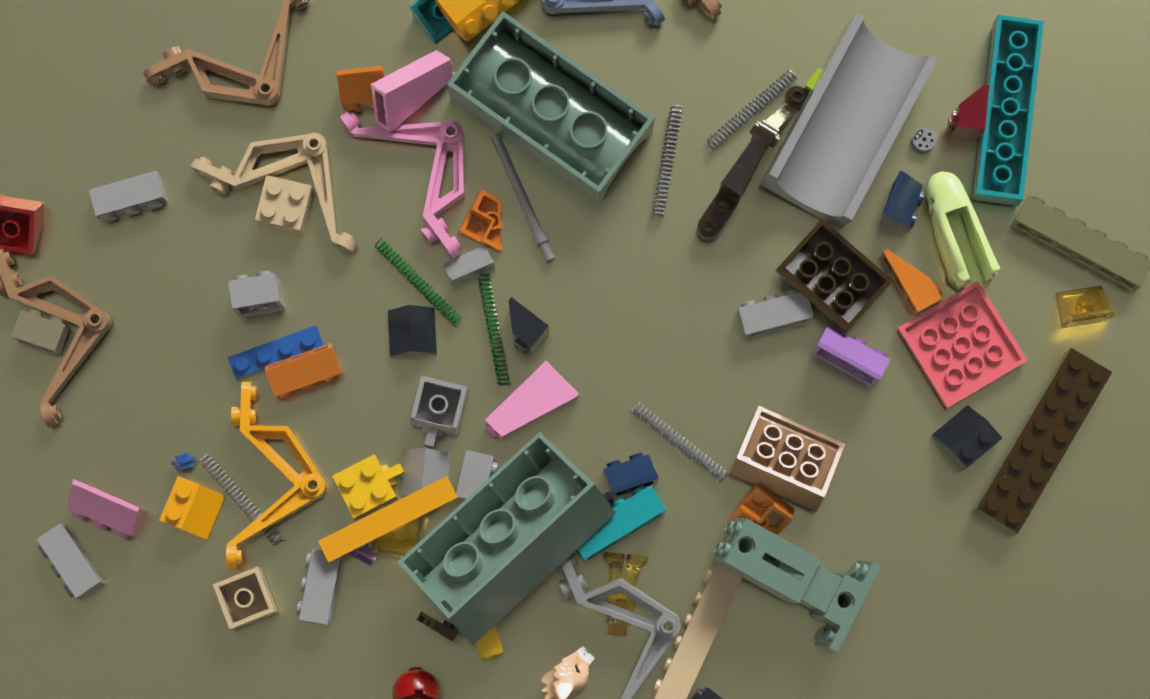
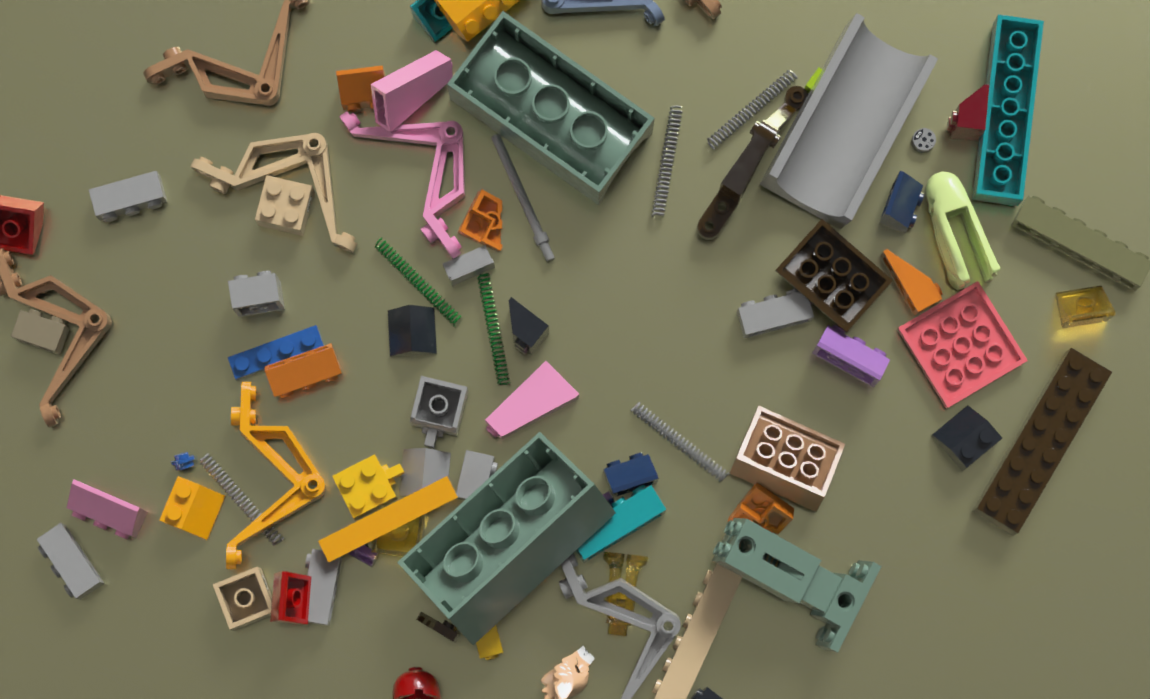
none -> red slope [270,571,312,625]

